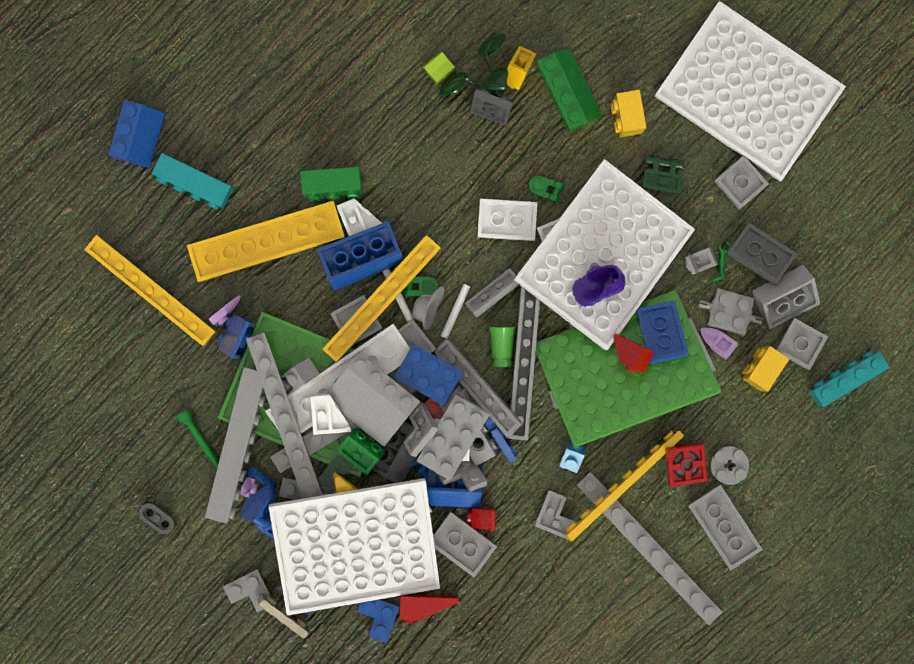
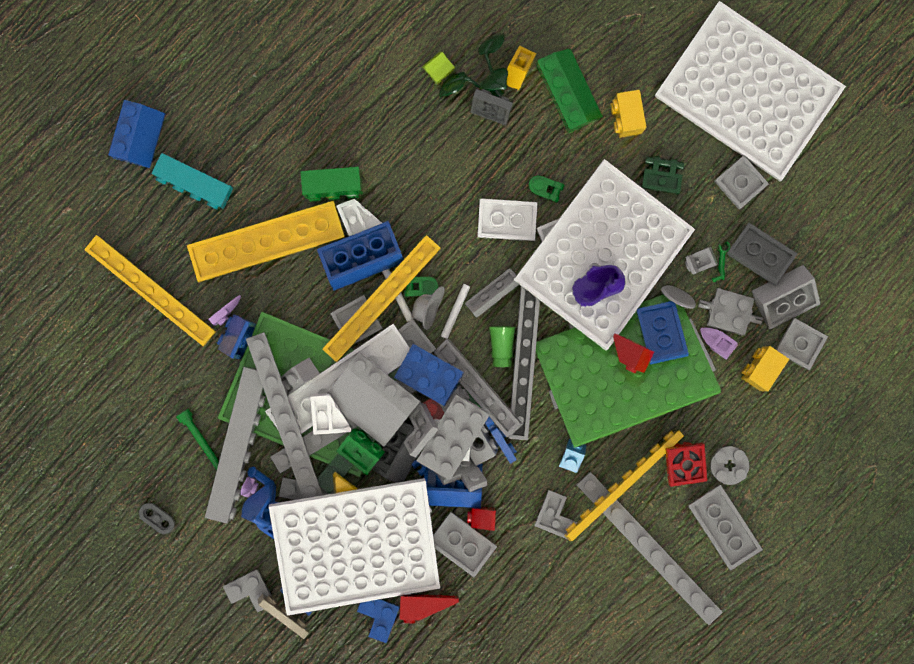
teal brick [808,350,890,407] -> none
none -> light grey piece [661,285,696,309]

